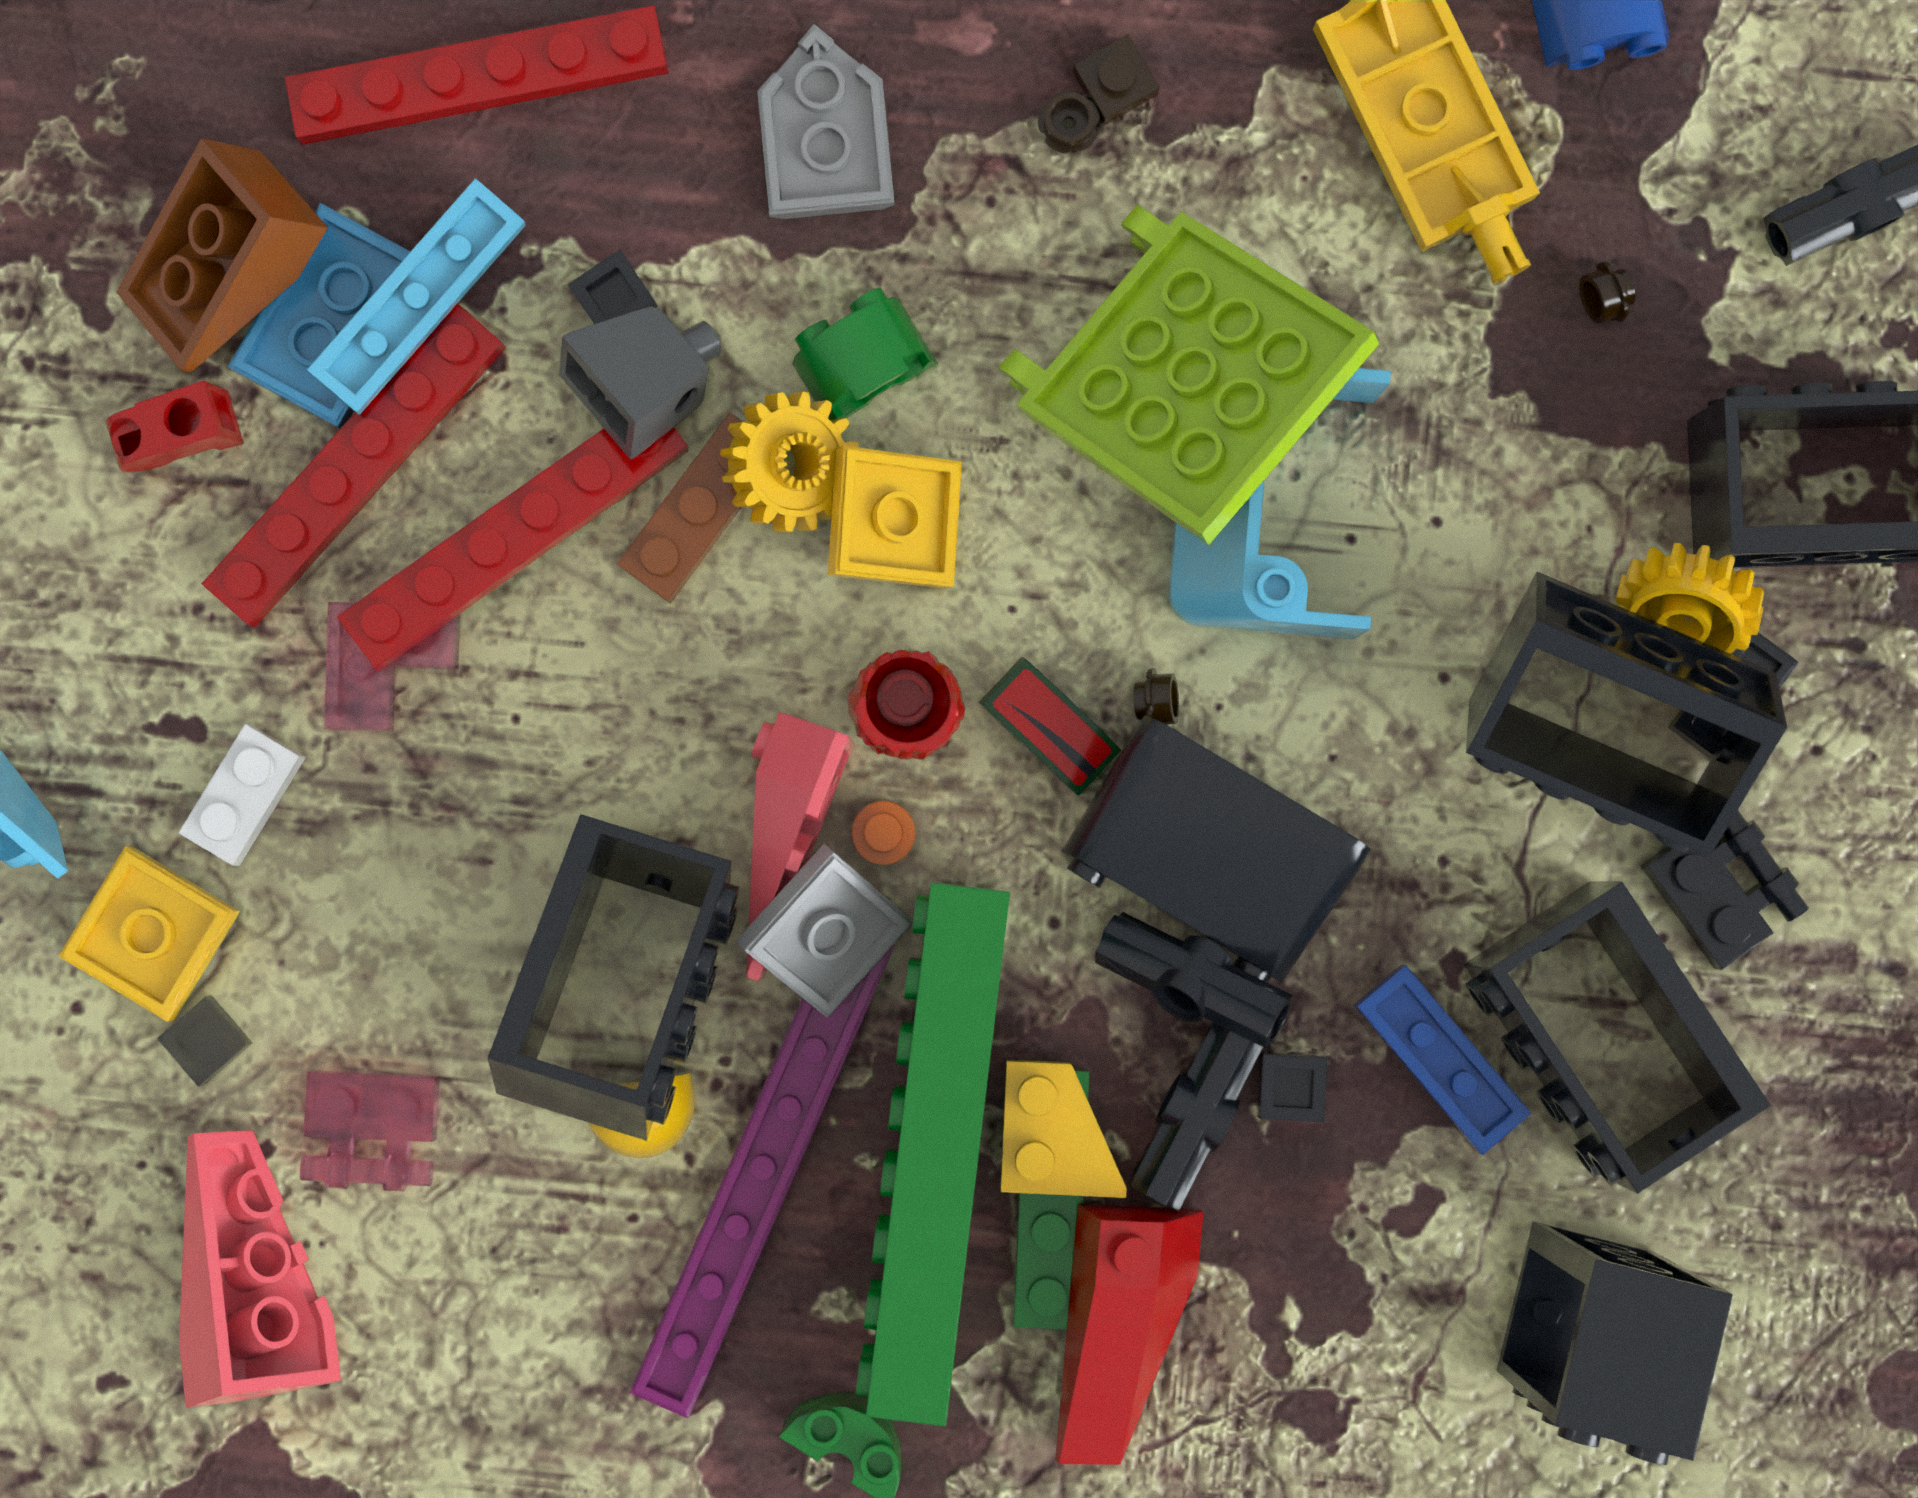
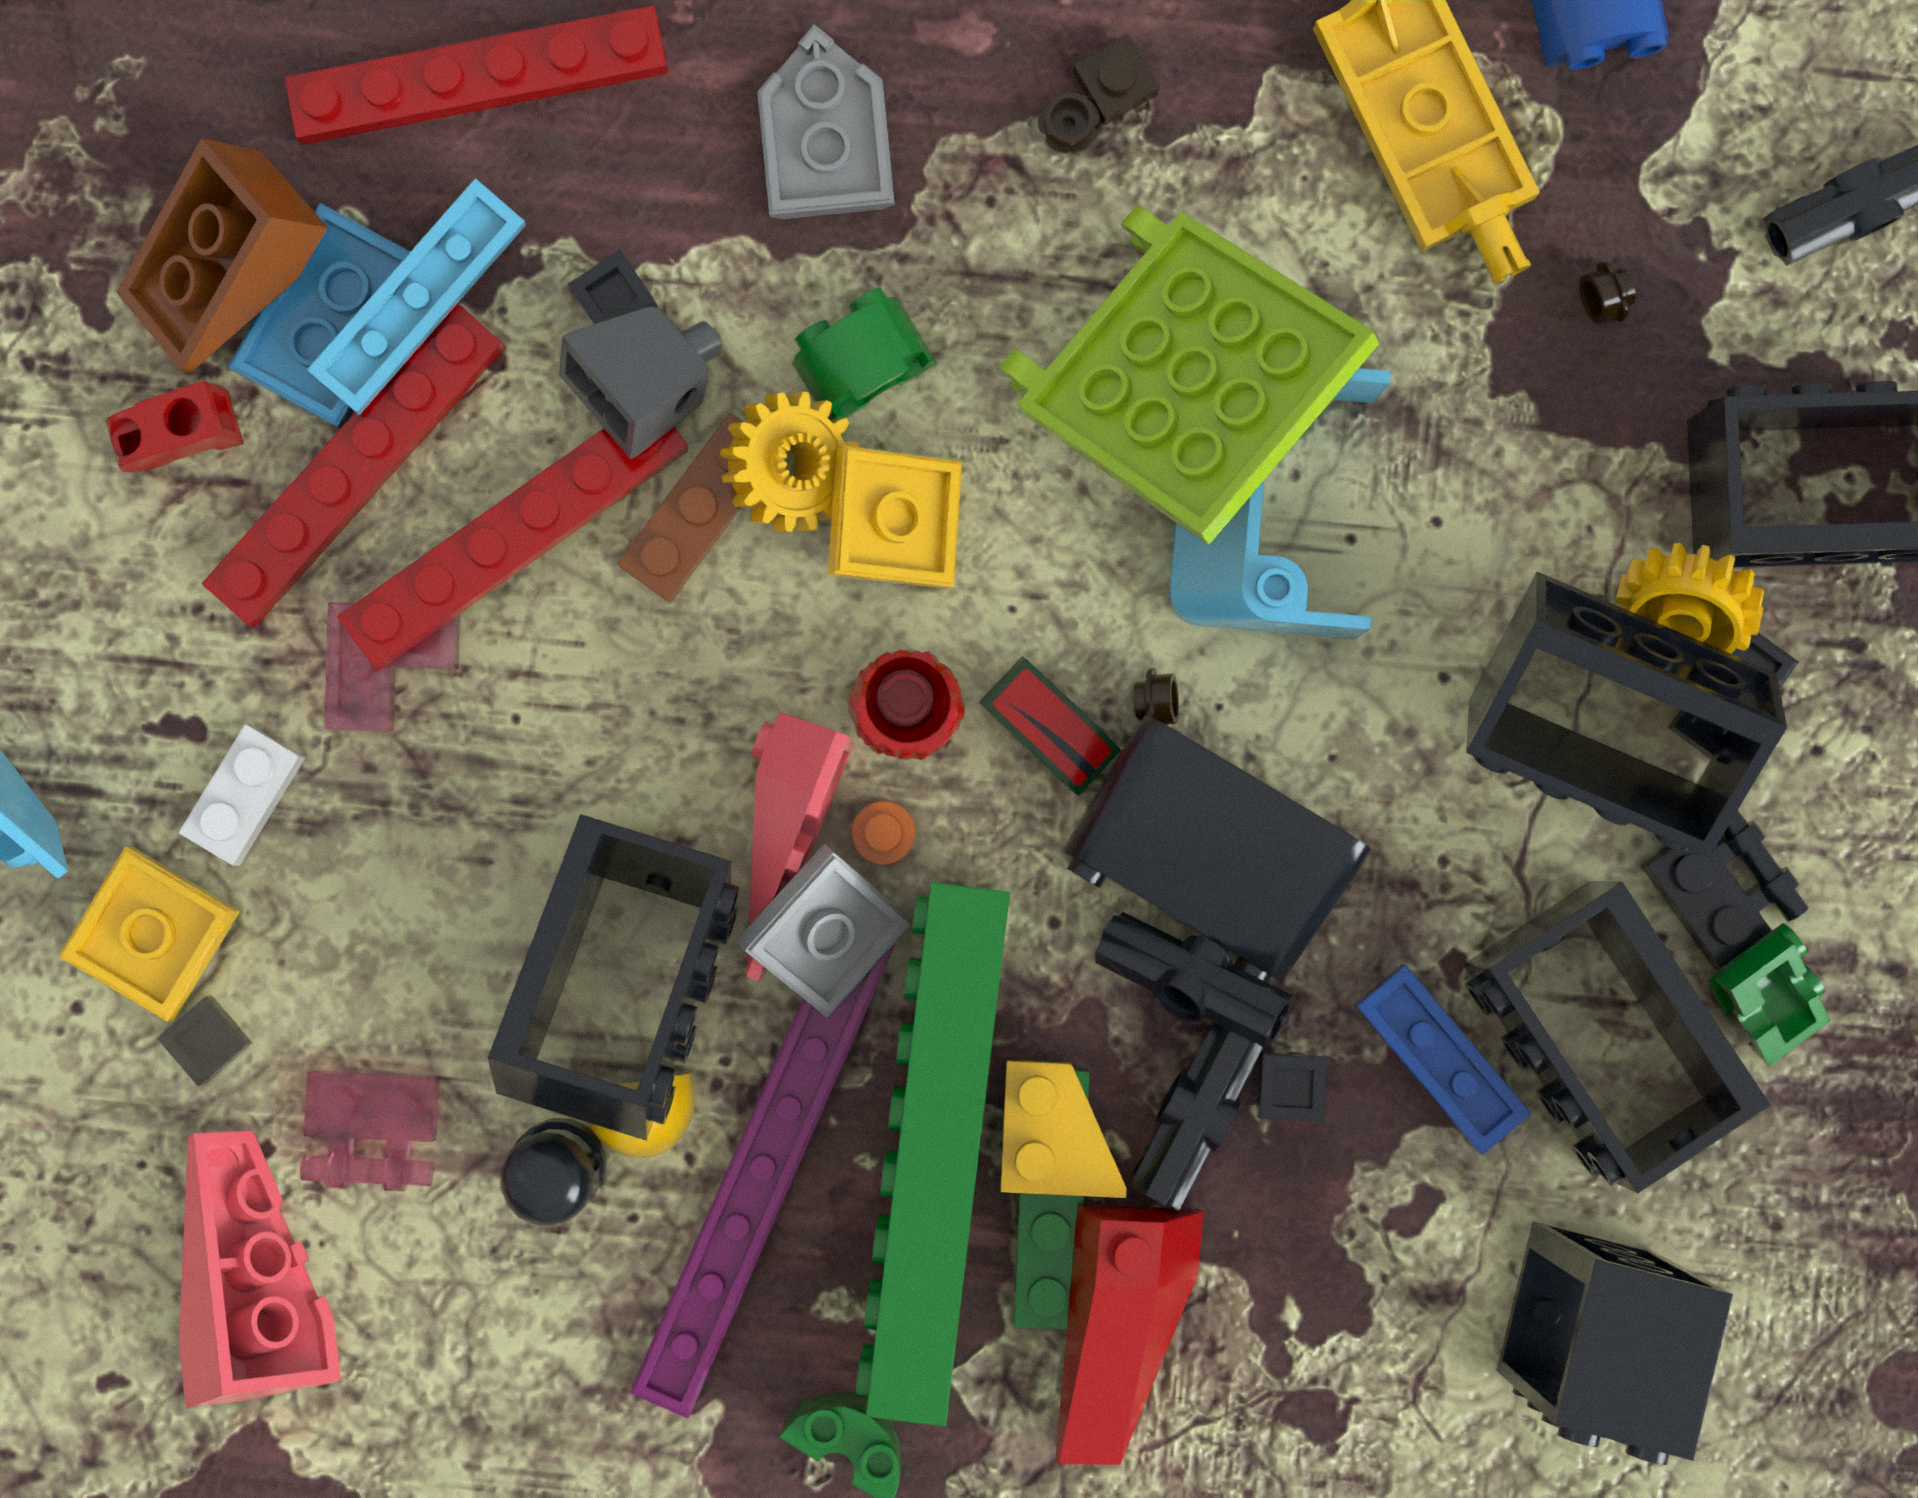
none -> black helmet [500,1118,607,1226]
none -> green cylinder [1707,923,1830,1067]

